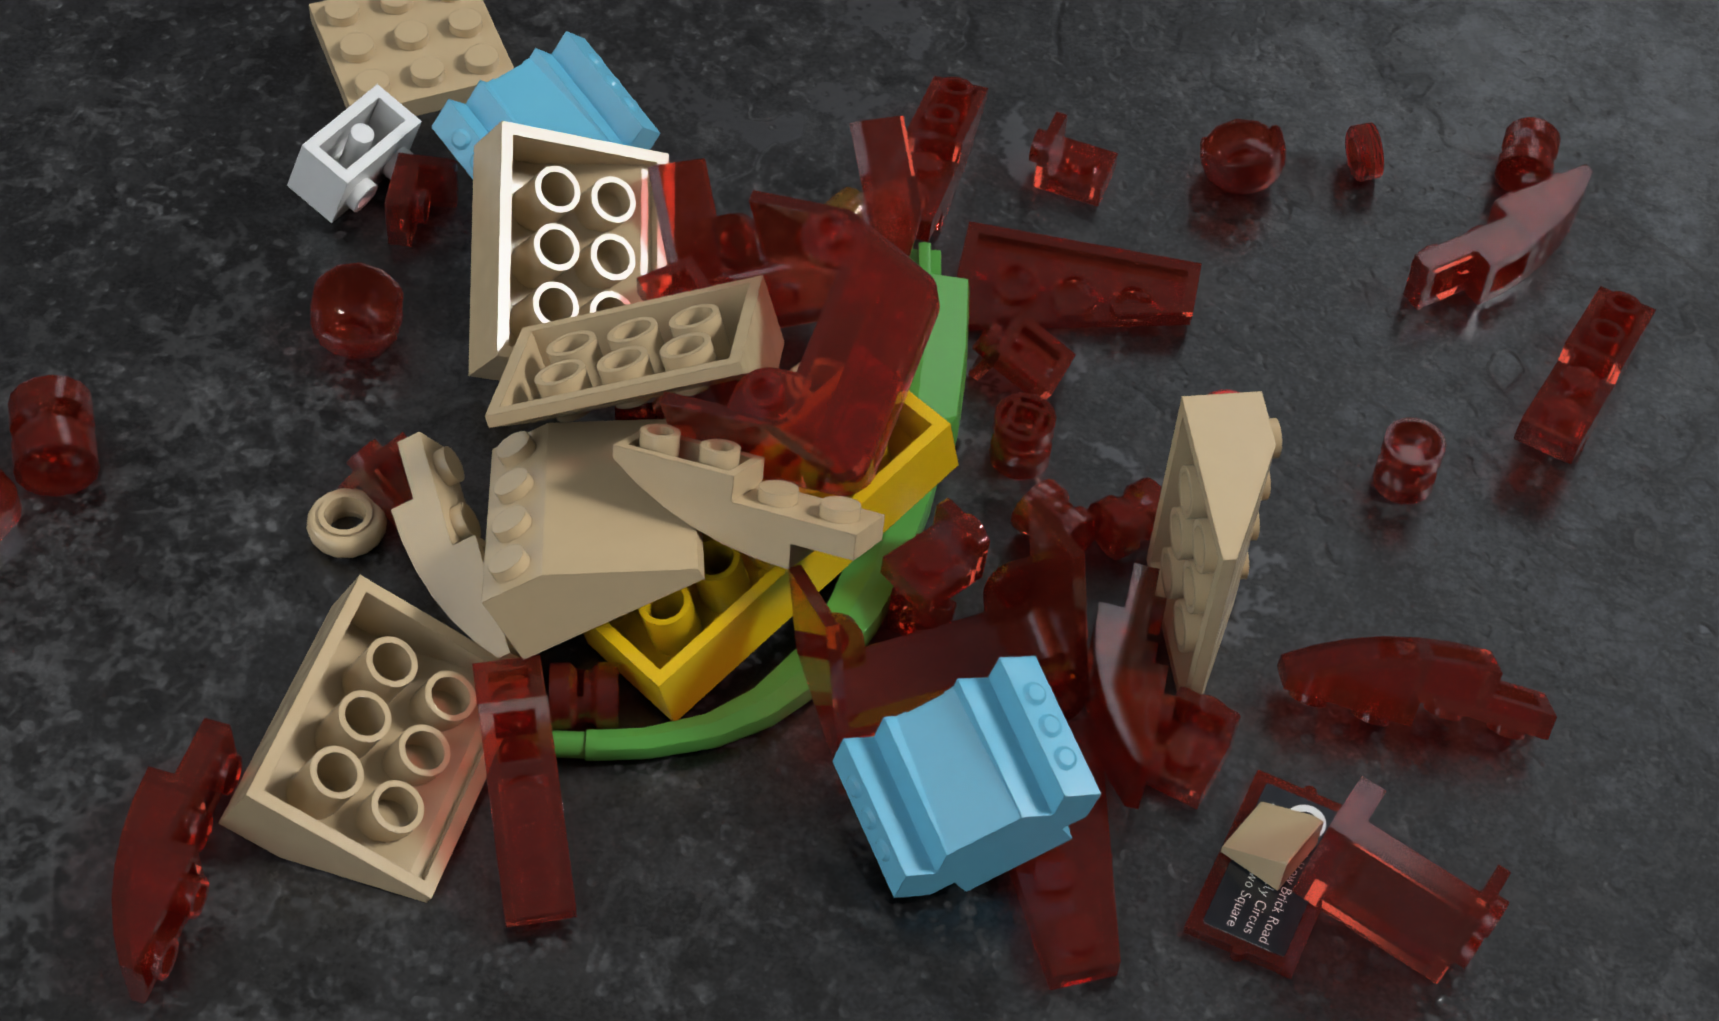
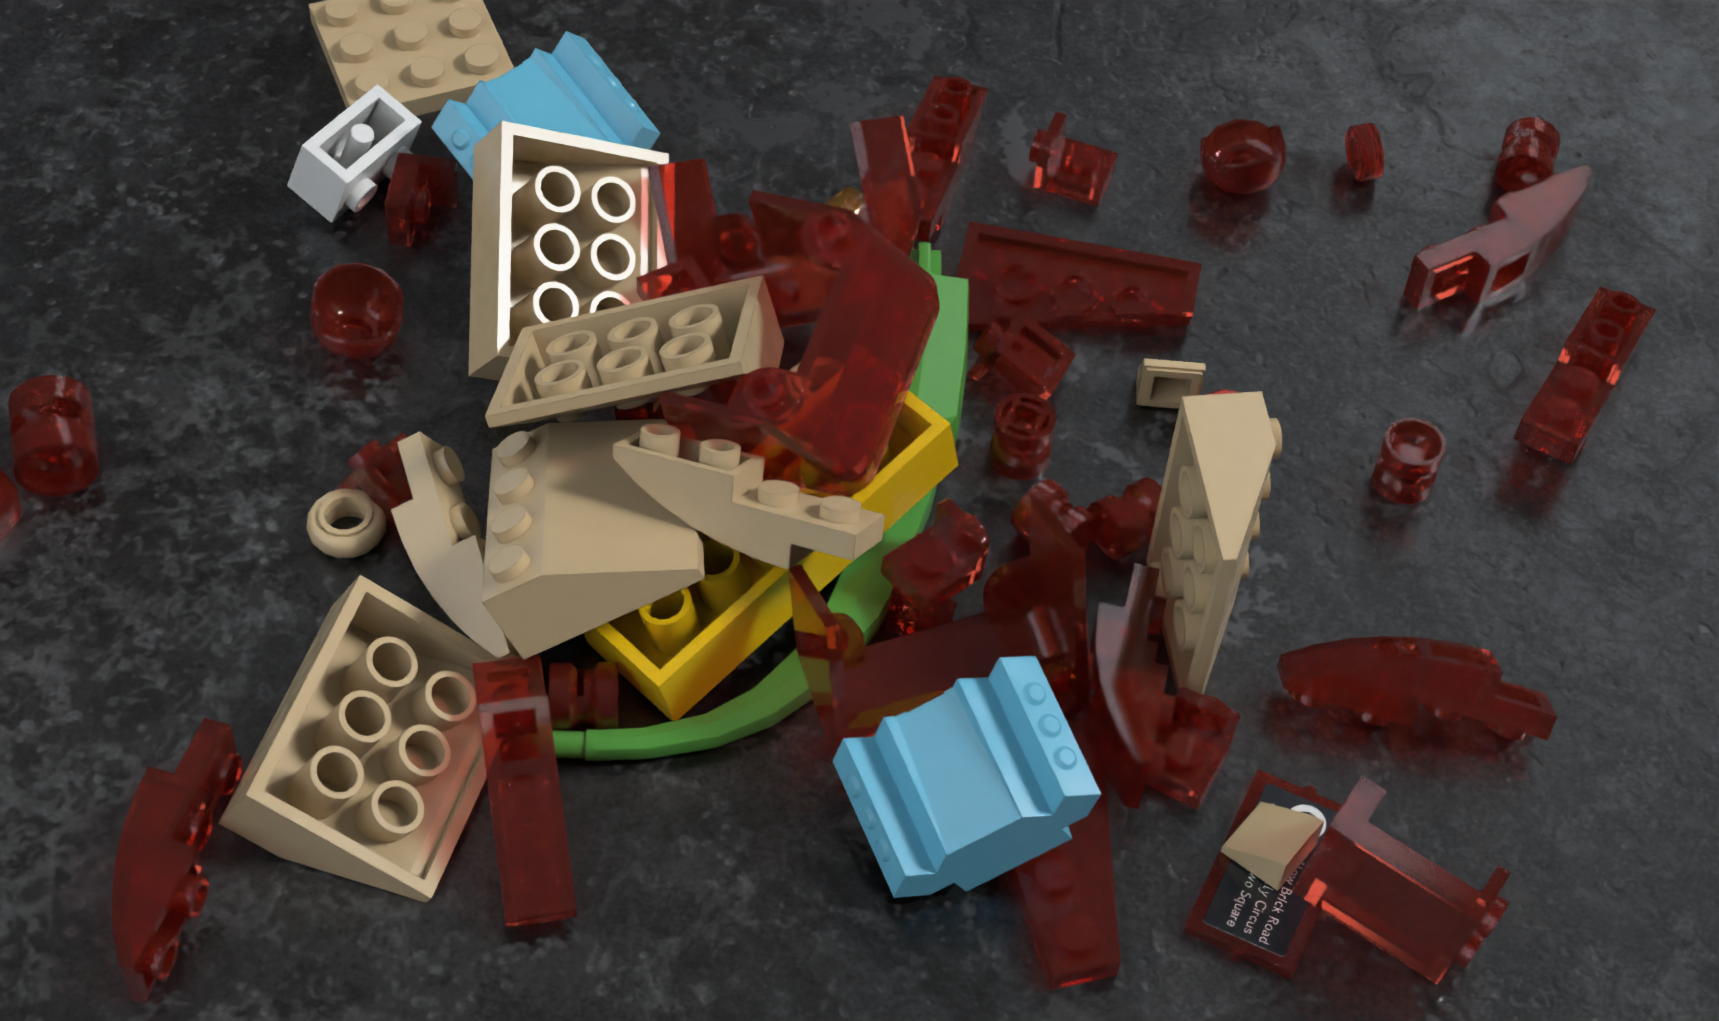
none -> tan slope [1136,358,1206,409]

